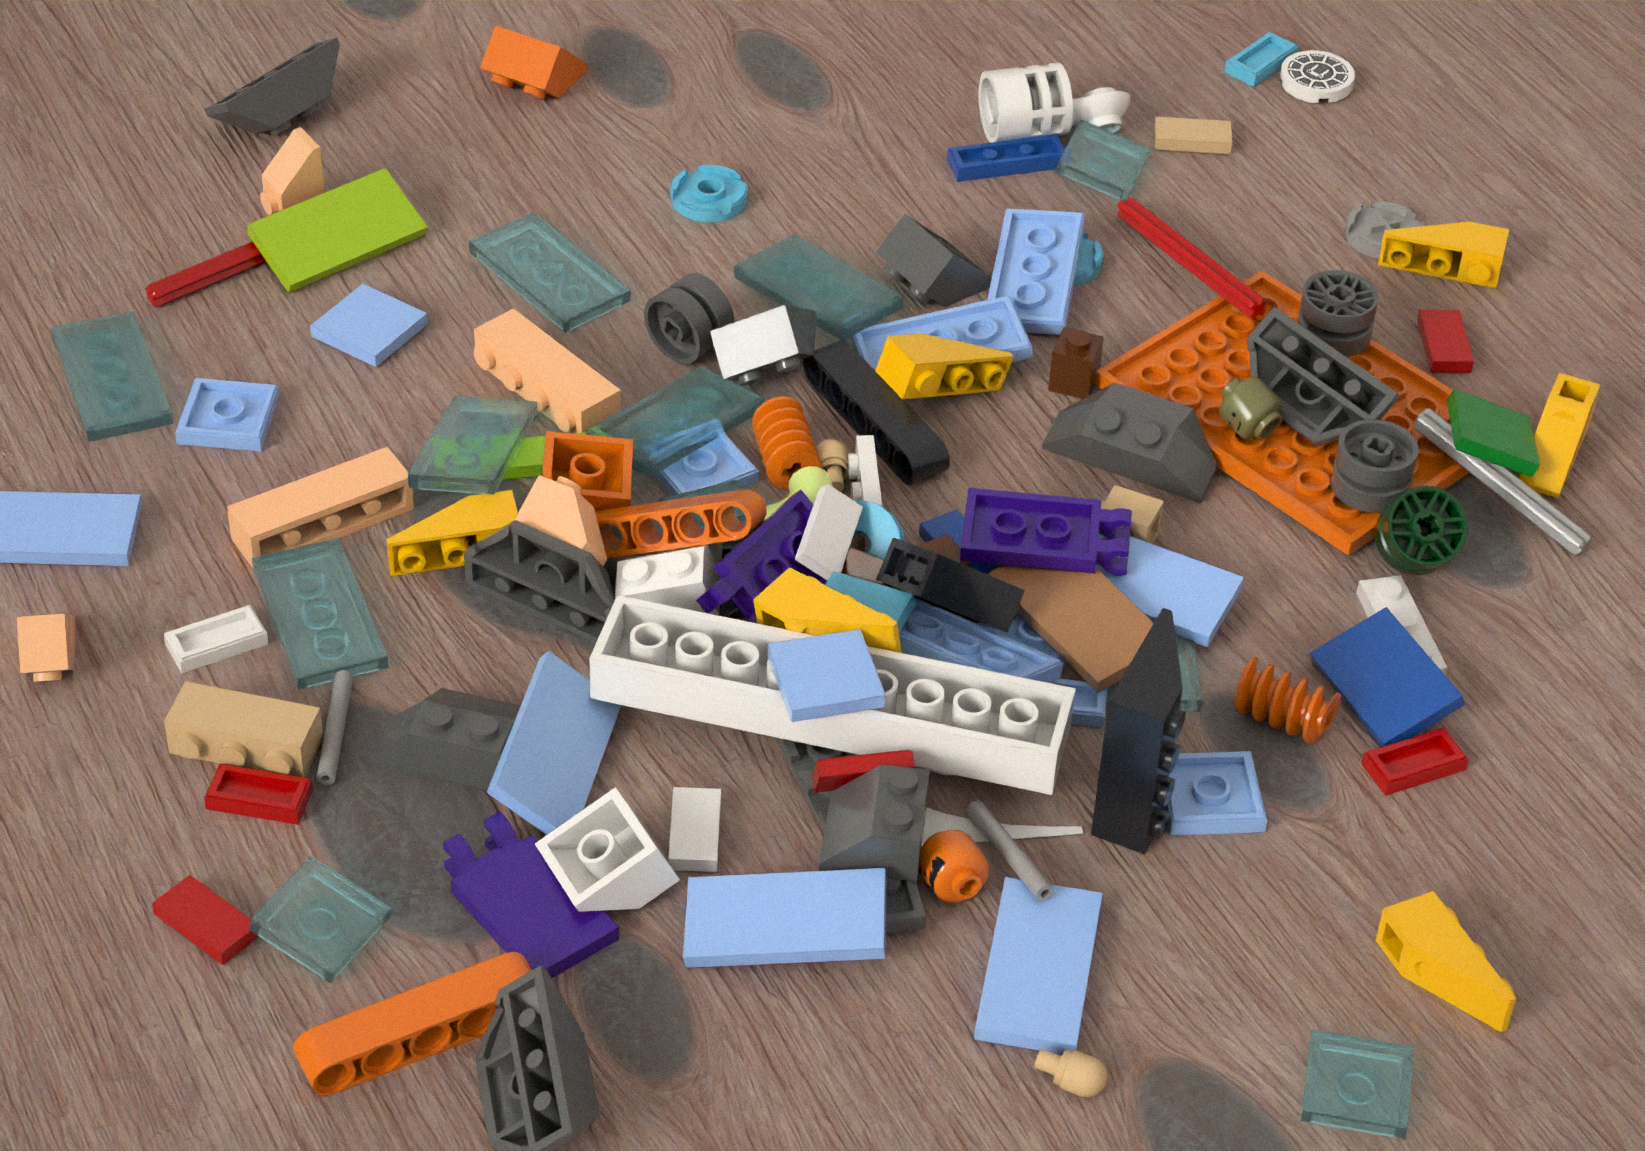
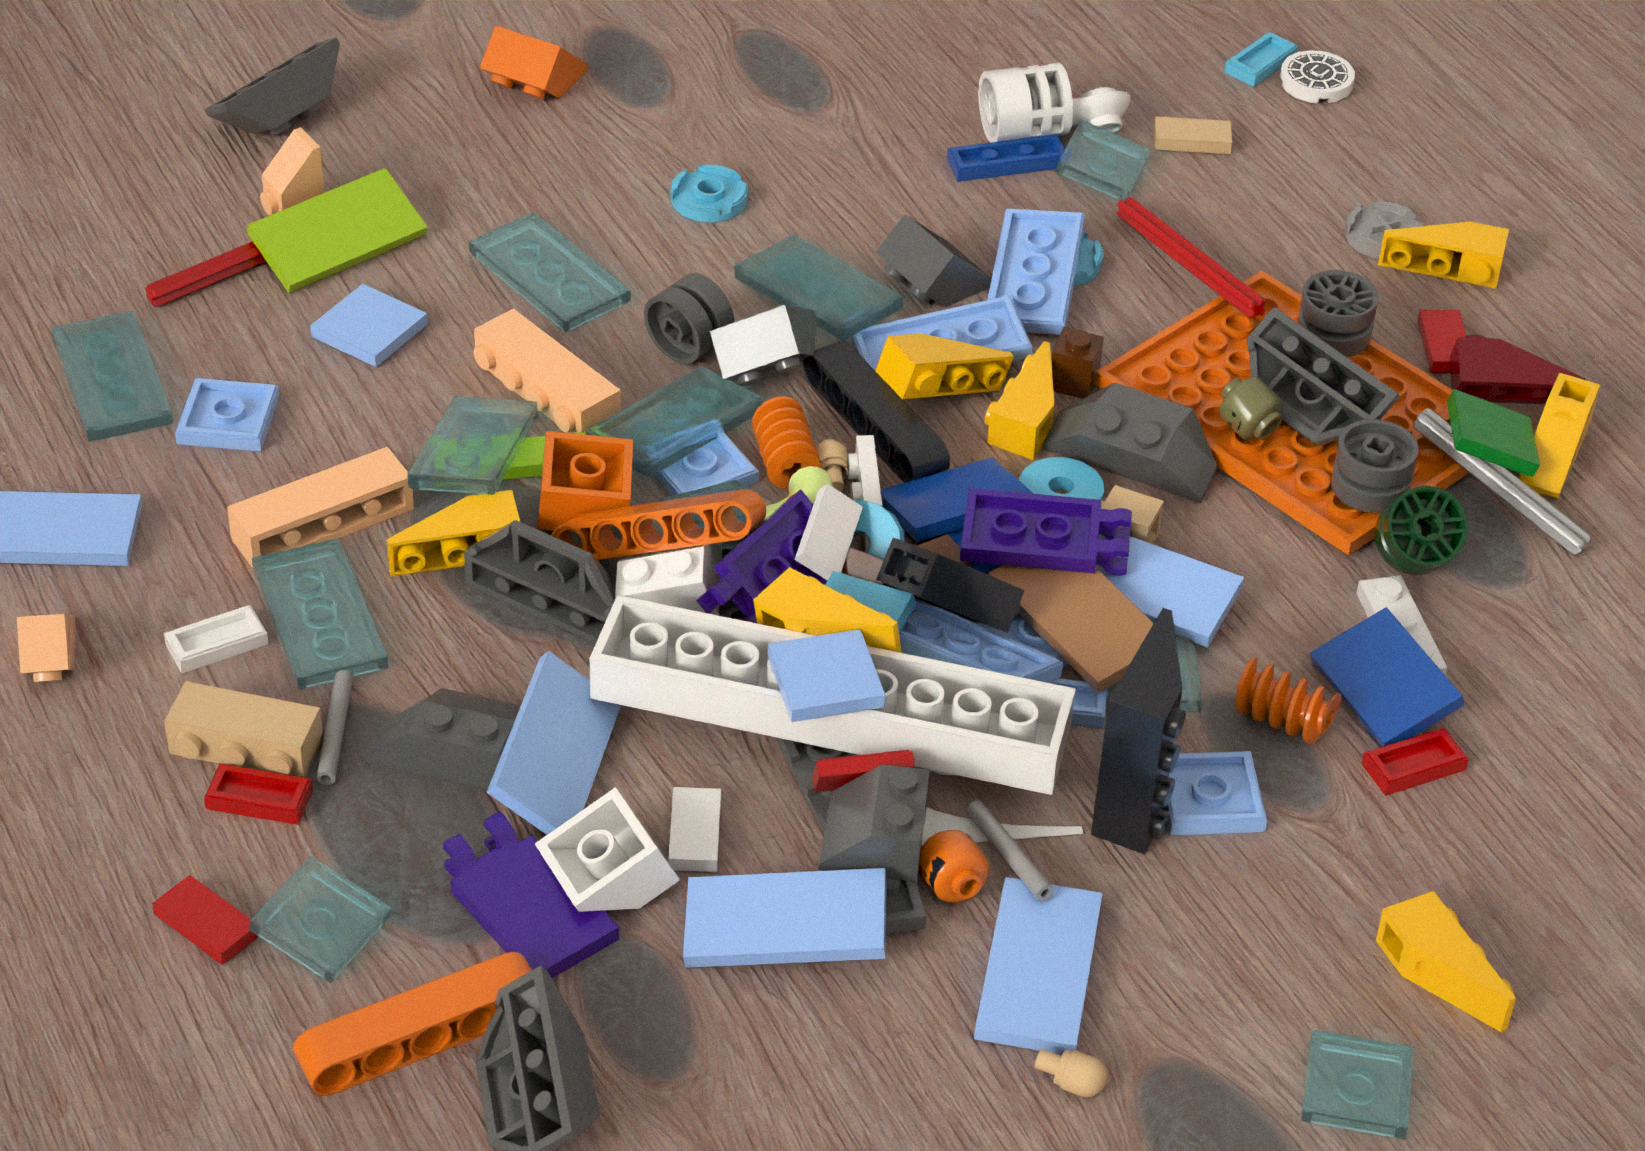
light nougat slope [515,475,607,566] -> none
none -> blue tile [880,457,1033,542]
none -> yellow slope [984,341,1054,460]
none -> medium azure tile [1018,457,1104,500]
none -> dark red slope [1450,335,1586,404]

